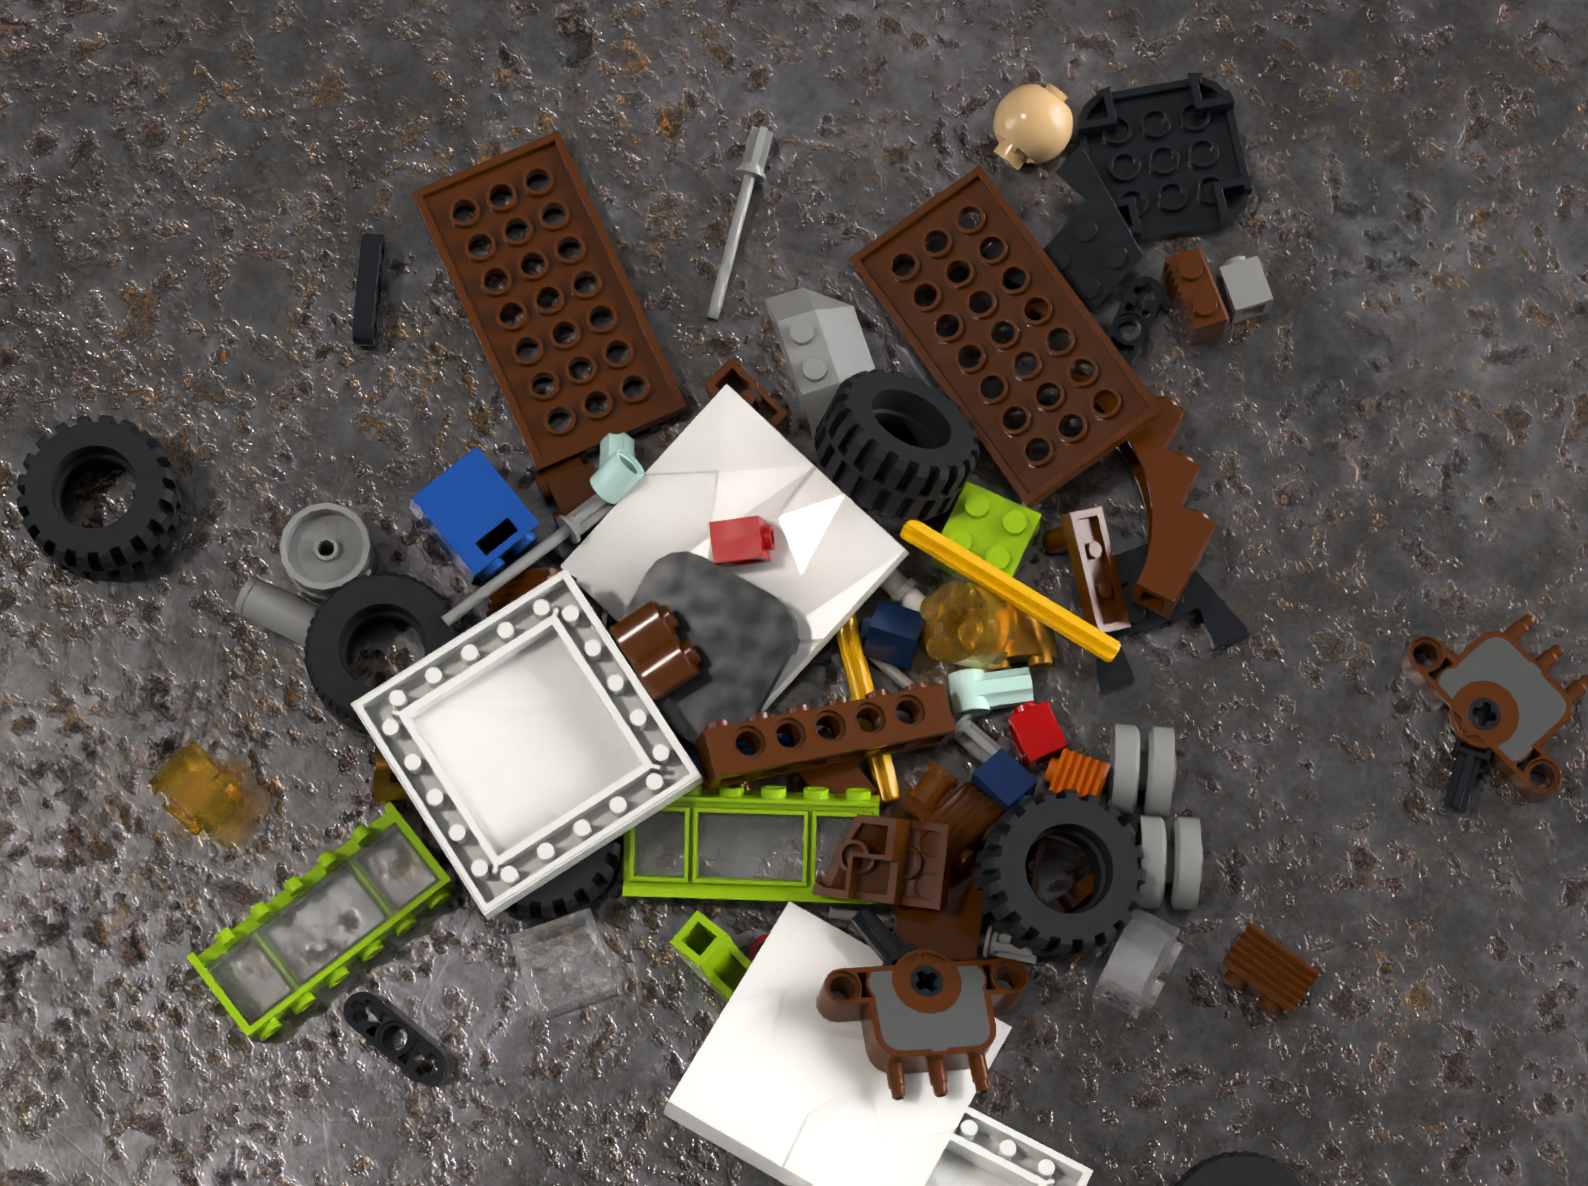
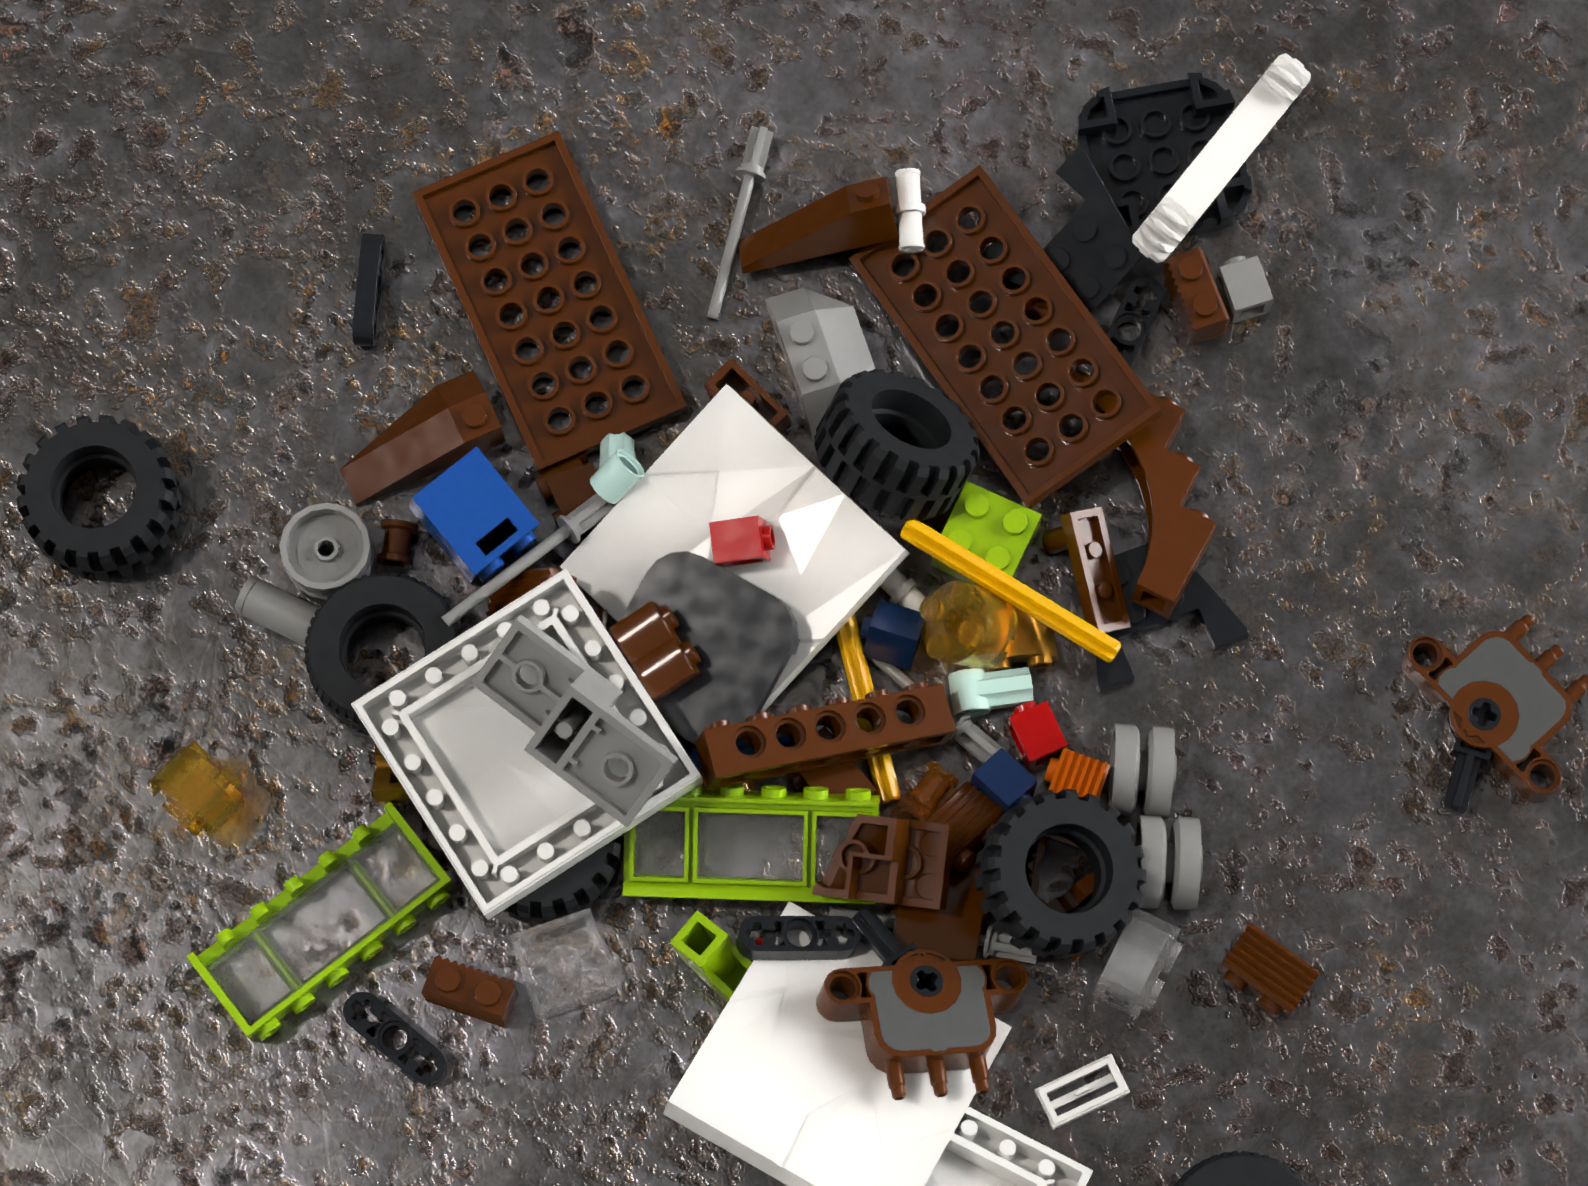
tan brick [993,83,1073,171] -> none
none -> reddish brown wedge [340,370,506,507]
none -> reddish brown bush [376,519,419,569]
none -> reddish brown brick [421,955,518,1028]
none -> light grey bracket [471,615,679,827]
none -> black beam [736,916,861,960]
none -> reddish brown wedge [738,177,899,274]
none -> white pin [893,168,926,253]
none -> white tile [1034,1054,1130,1130]
none -> white arm [1132,53,1311,263]

